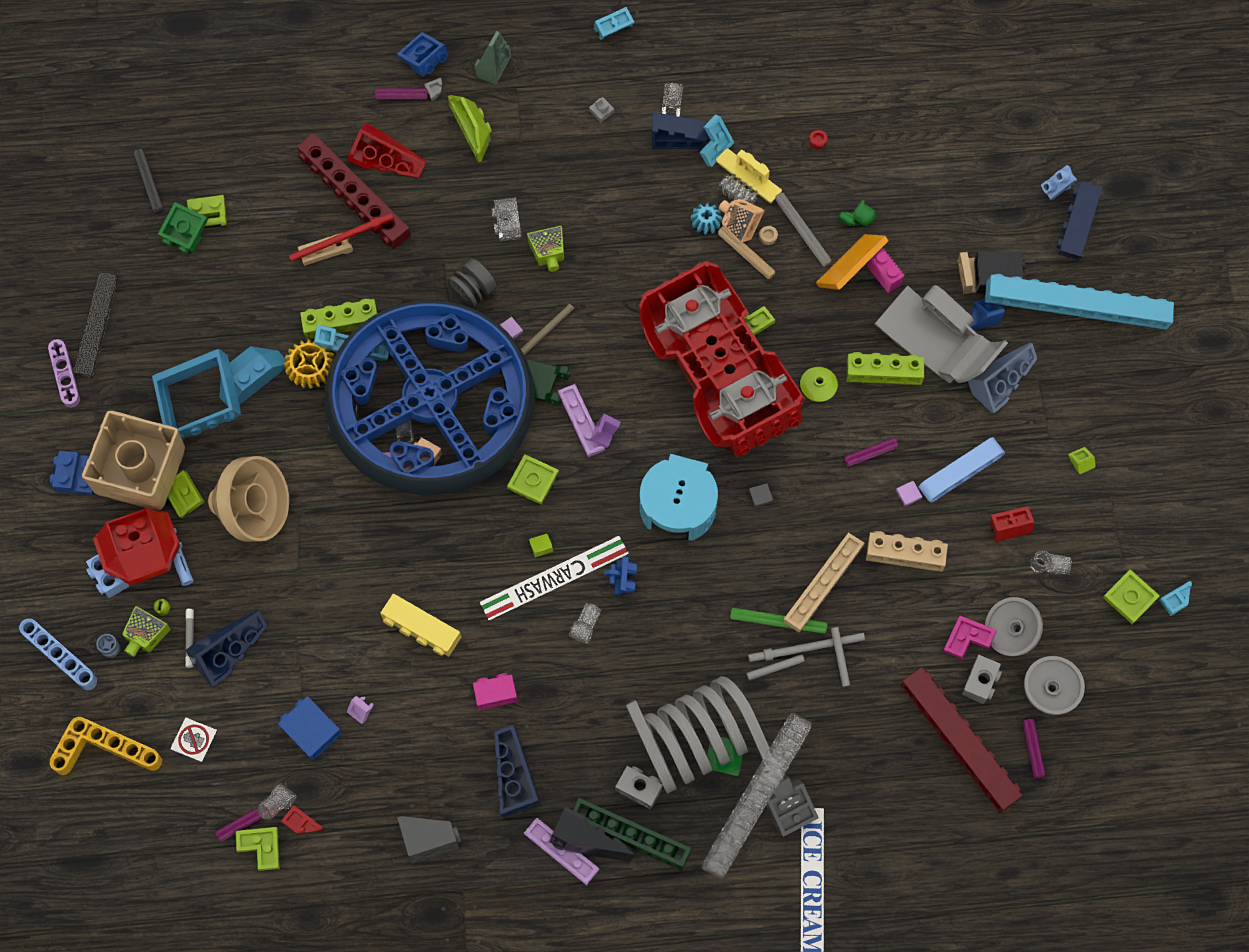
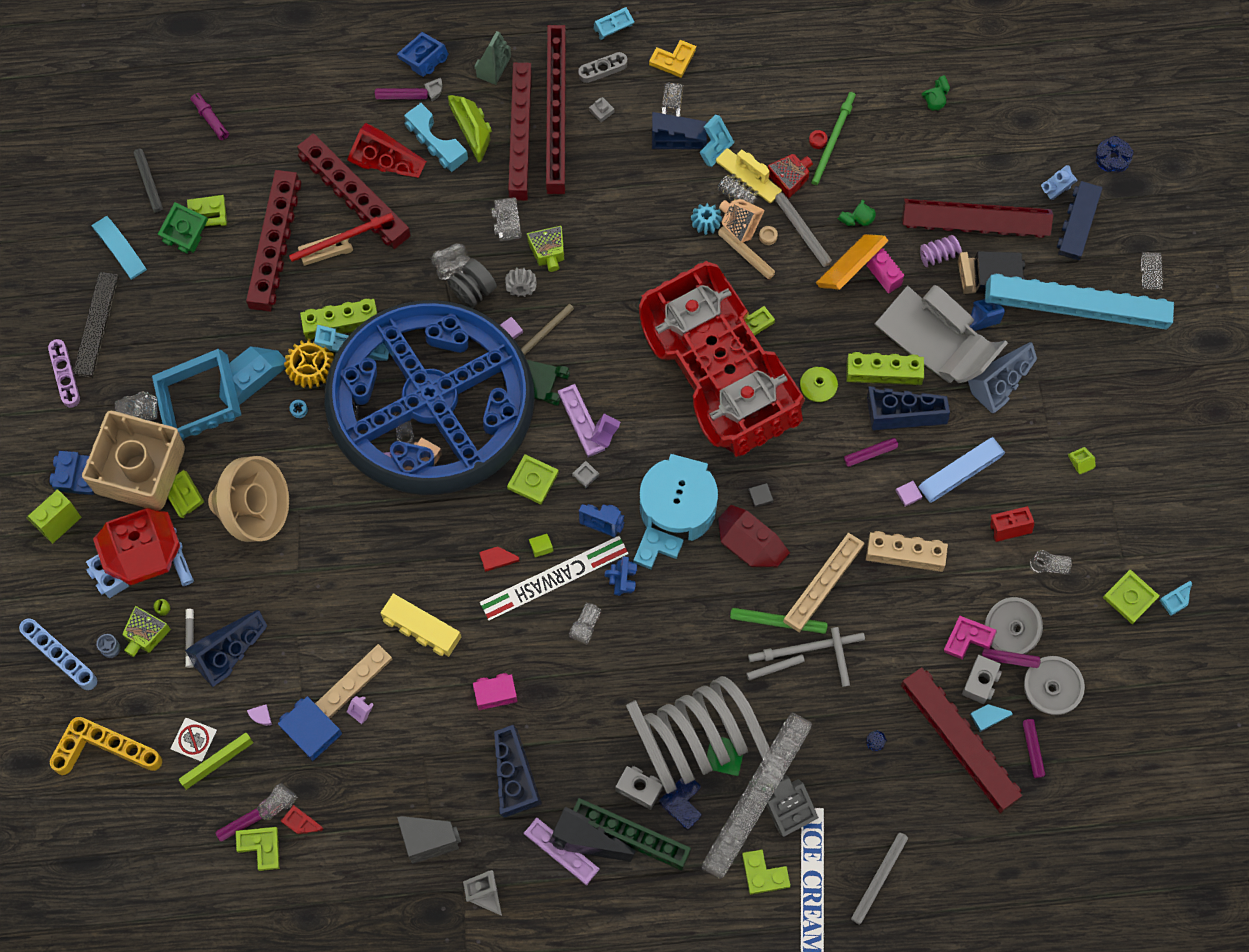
none -> lime slope [26,489,82,544]
none -> medium azure slope [91,216,147,280]
none -> clear brick [115,391,157,421]
none -> lime tile [179,733,254,790]
none -> magenta pin [190,93,229,140]
none -> dark red brick [246,170,301,312]
none -> lavender tile [247,705,272,726]
none -> dark azure bush [290,400,308,418]
none -> tan plate [315,644,392,719]
none -> medium azure arch [404,103,468,172]
none -> clear brick [431,243,471,280]
none -> light grey slope [463,870,502,916]
none -> red tile [479,547,519,572]
none -> light grey gear [505,268,536,297]
none -> dark red brick [508,63,532,201]
none -> dark red brick [546,25,566,194]
none -> light grey tile [572,461,599,488]
none -> light grey beam [578,52,627,83]
none -> blue plate [579,504,625,537]
none -> medium azure plate [633,526,684,569]
none -> yellow plate [649,40,696,78]
none -> clear blue plate [659,778,702,830]
none -> dark red wedge [718,505,790,568]
none -> lime plate [742,849,790,895]
none -> torso [768,154,813,199]
none -> bright green bar [811,92,856,185]
none -> light grey axle [851,833,908,924]
none -> clear blue tile [866,730,887,751]
none -> dark blue wedge [867,386,950,430]
none -> dark red brick [902,199,1053,238]
none -> lavender piece [920,235,962,267]
none -> green piece [921,75,950,111]
none -> medium azure tile [970,704,1012,732]
none -> magenta axle [982,648,1041,668]
none -> clear blue plate [1096,136,1134,173]
none -> clear slope [1141,252,1162,289]

